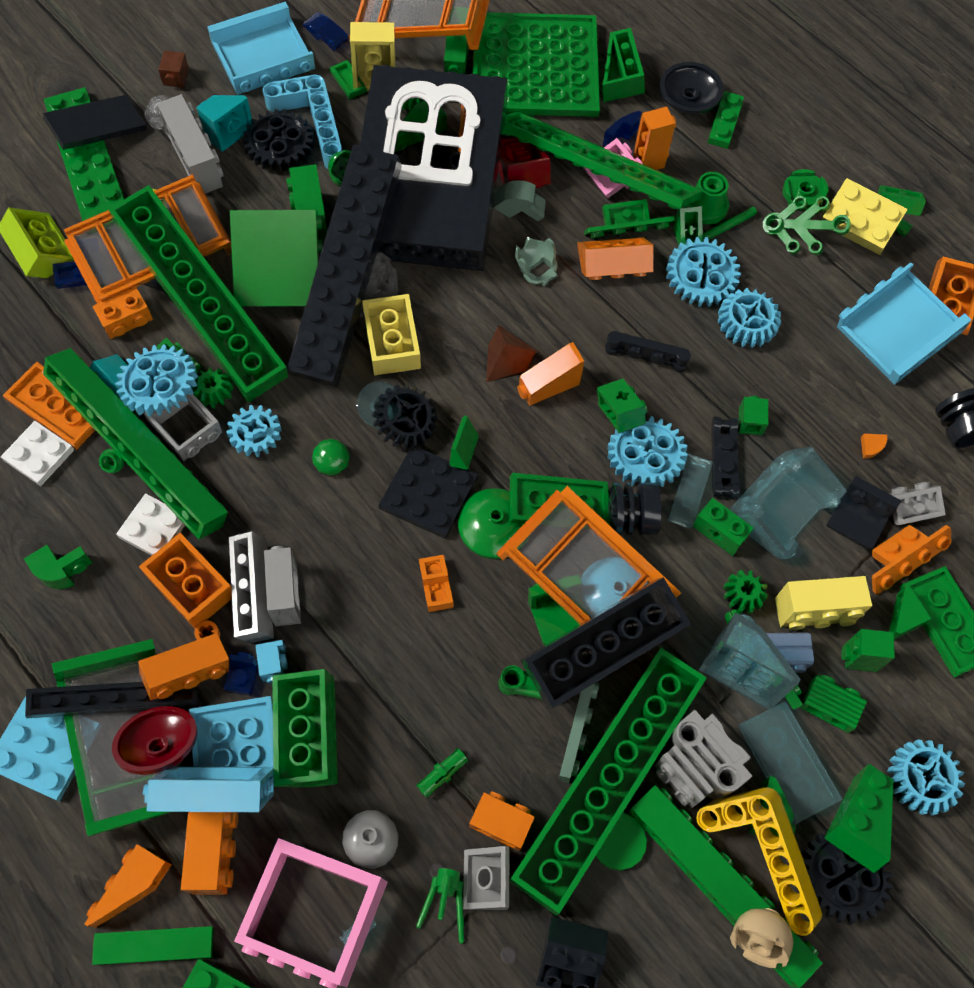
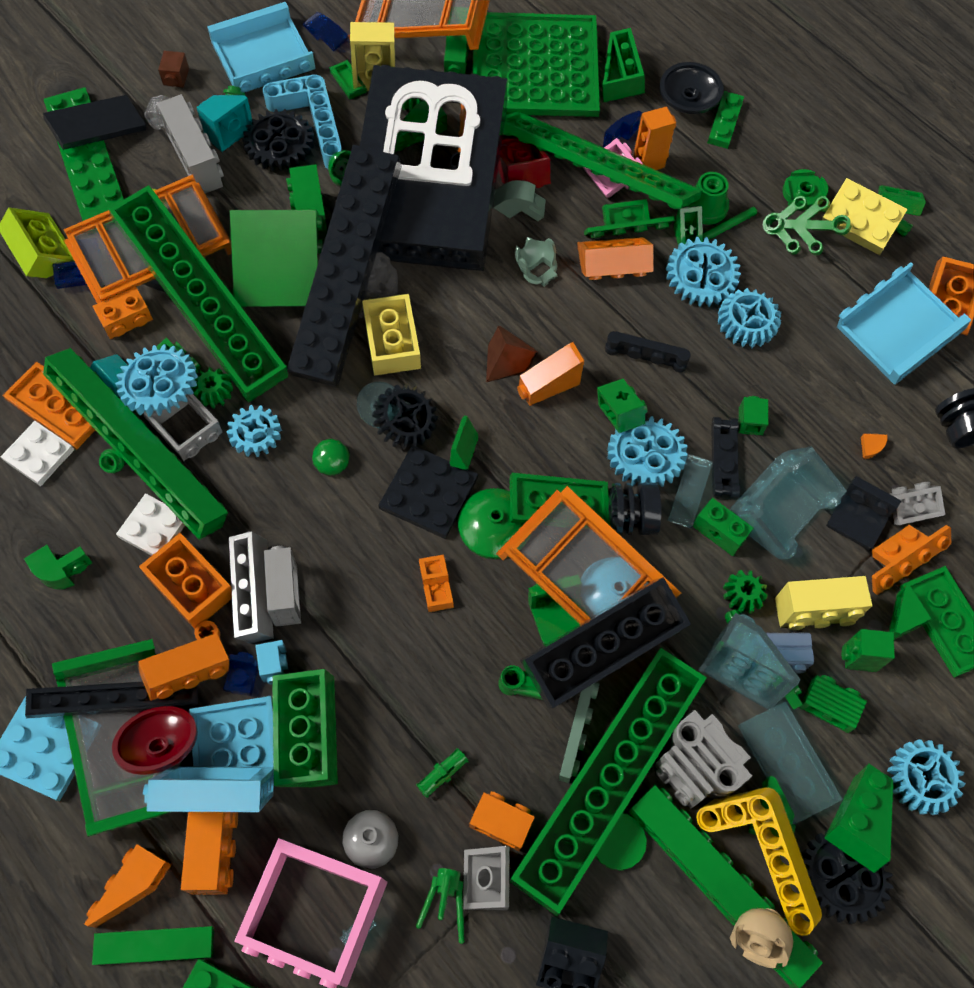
none -> green plate [223,86,245,95]

